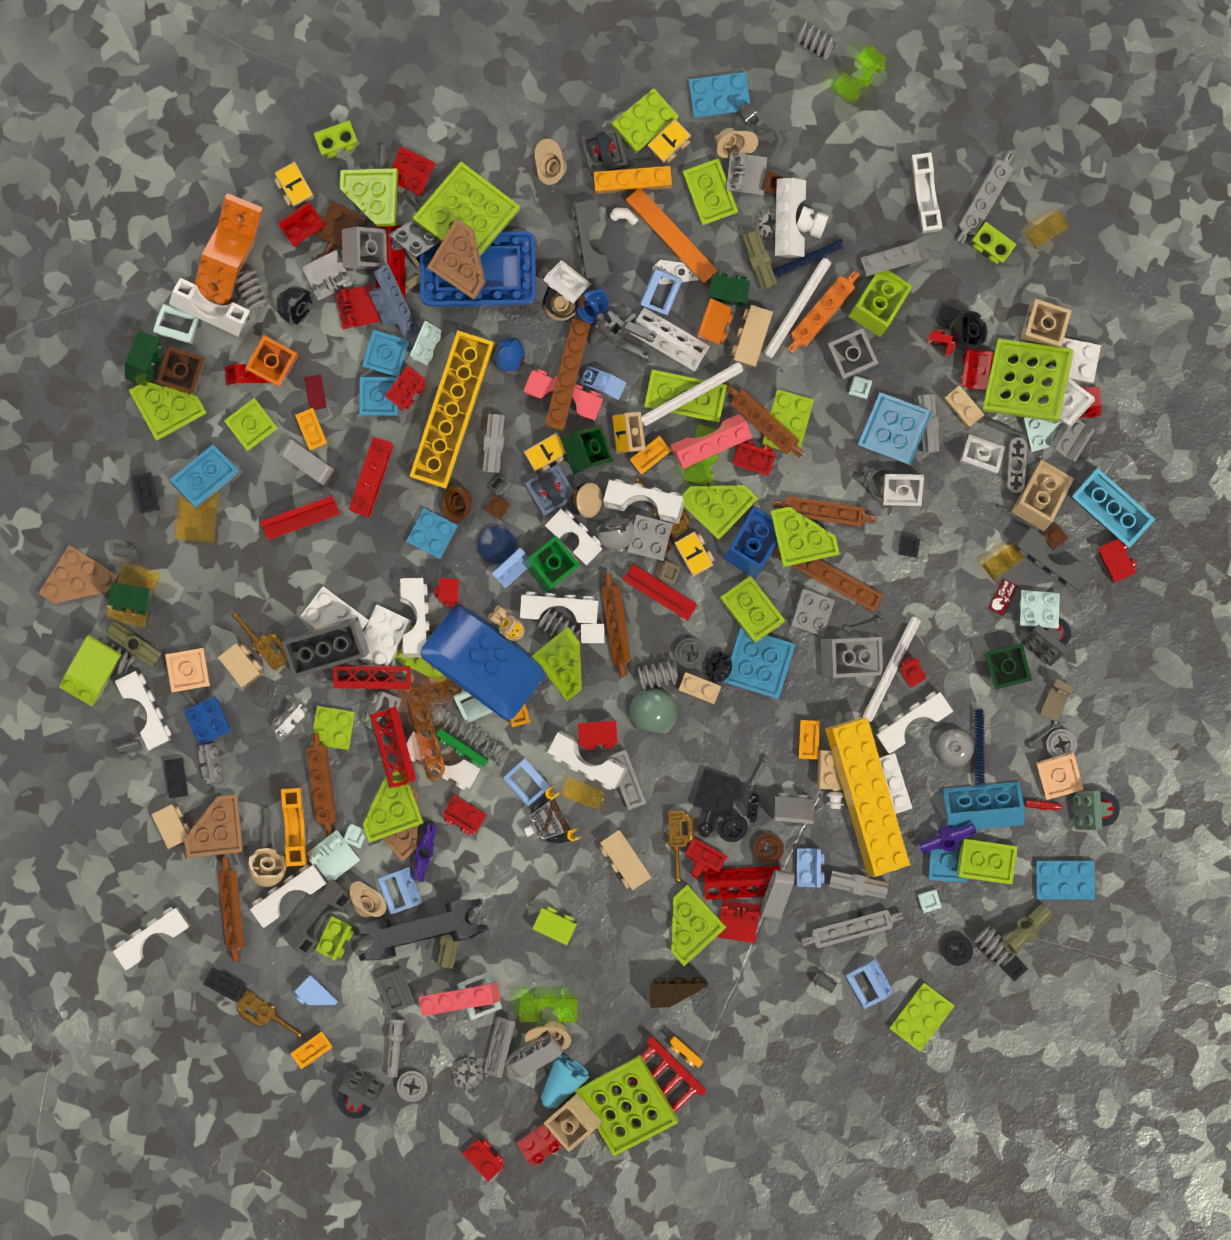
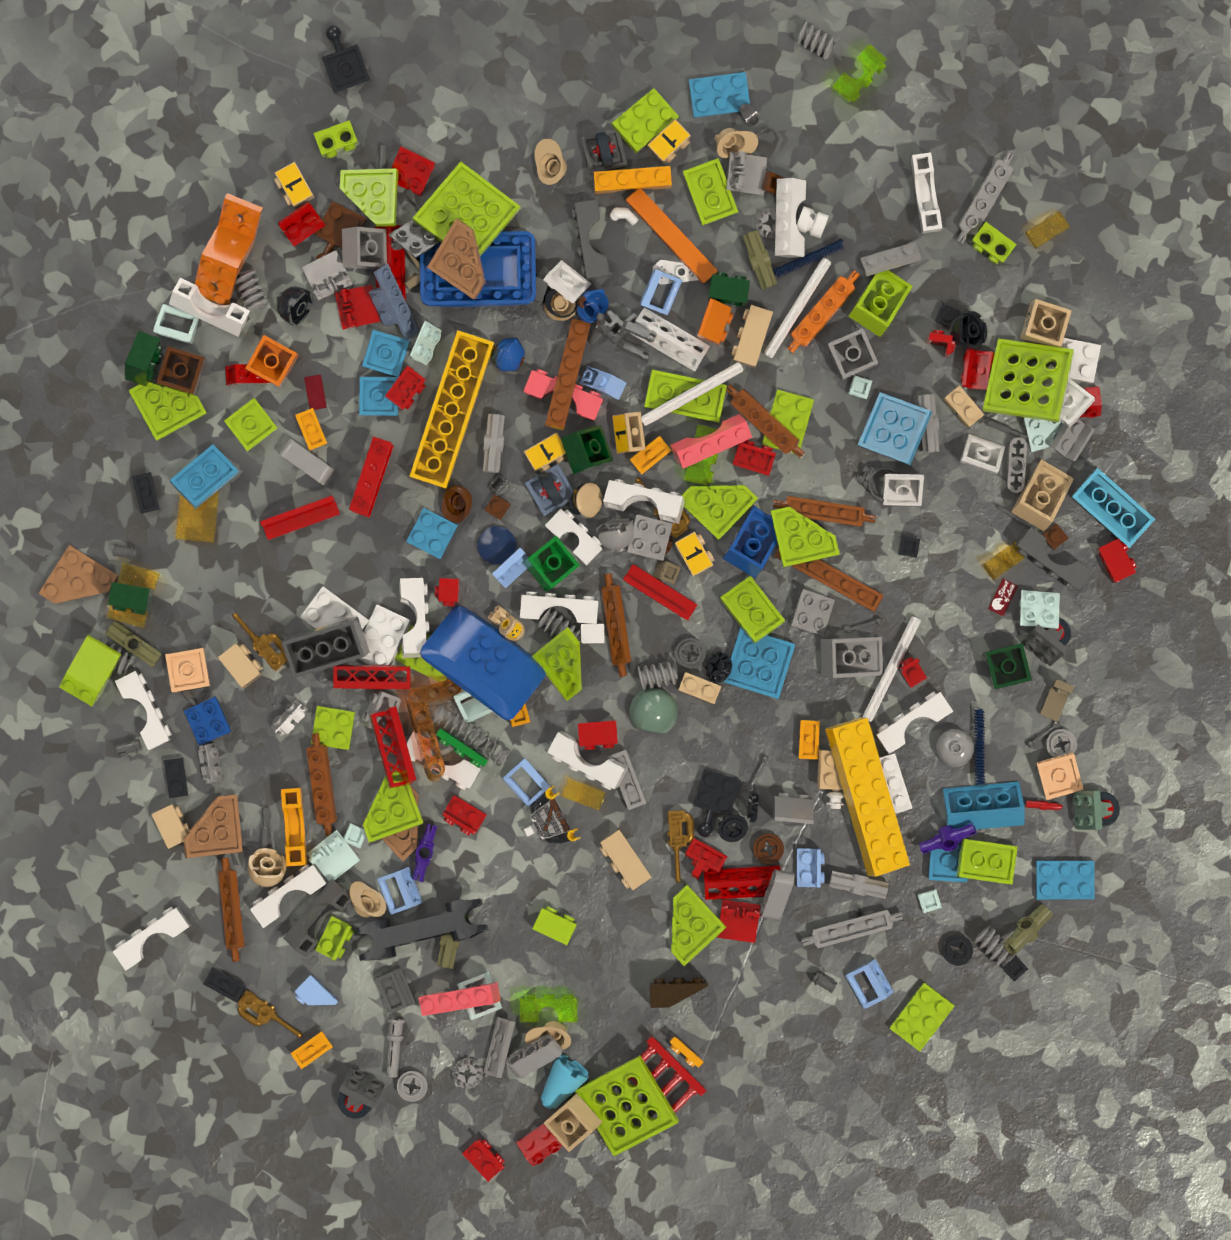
none -> black plate [322,26,371,94]

